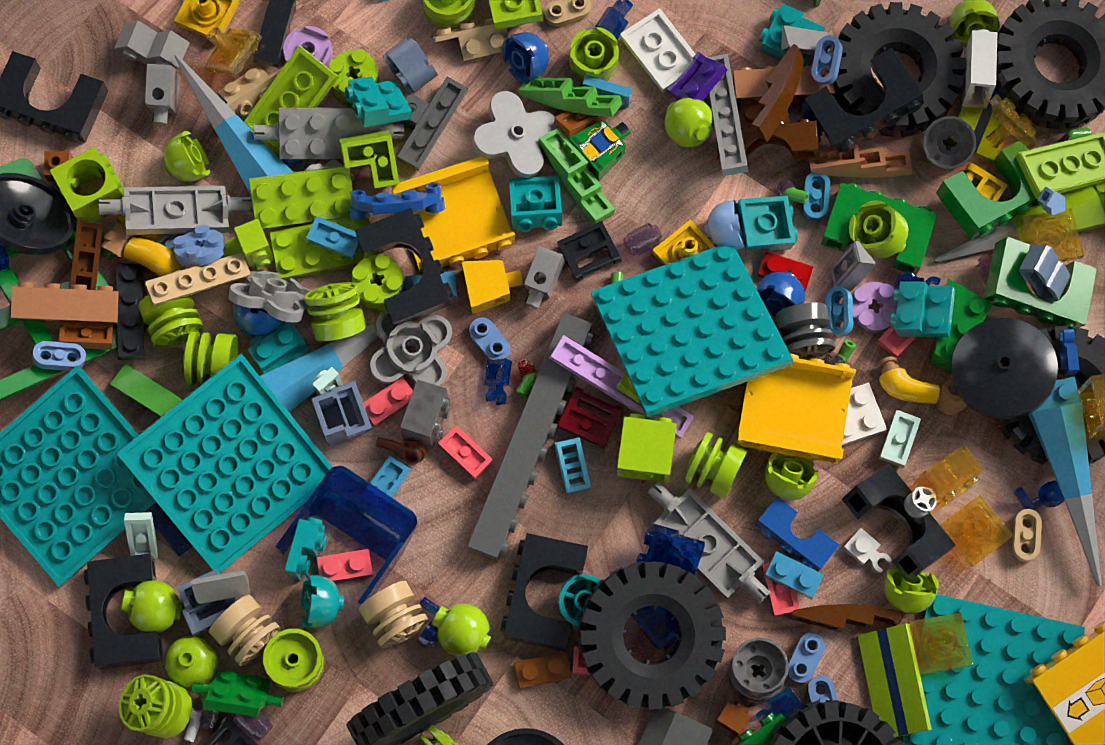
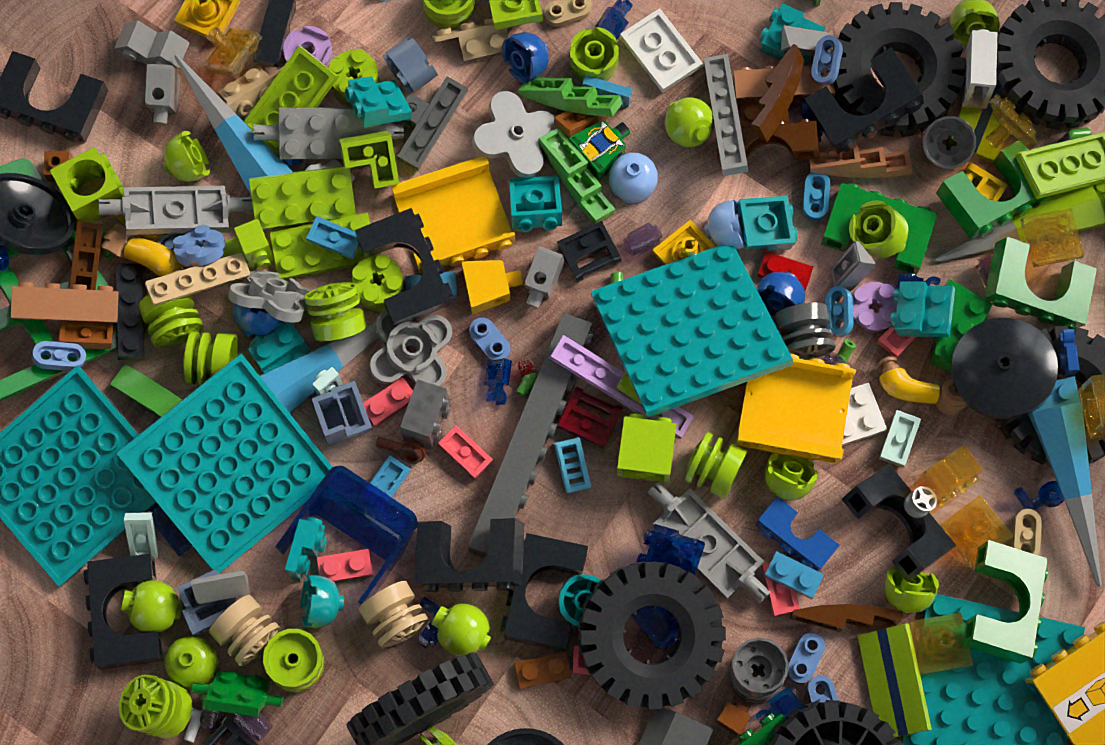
blue plate [349,183,445,220] -> none
dark purple plate [666,52,728,101] -> none
bright green arm [778,180,808,204] -> none
white plate [843,528,892,574] -> none
sand blue brick [1019,244,1070,301] -> none
light blue piece [1038,186,1065,215] -> none
none -> black arch [414,518,525,592]
none -> light blue cylinder [608,152,658,204]
none -> arch [962,540,1048,664]

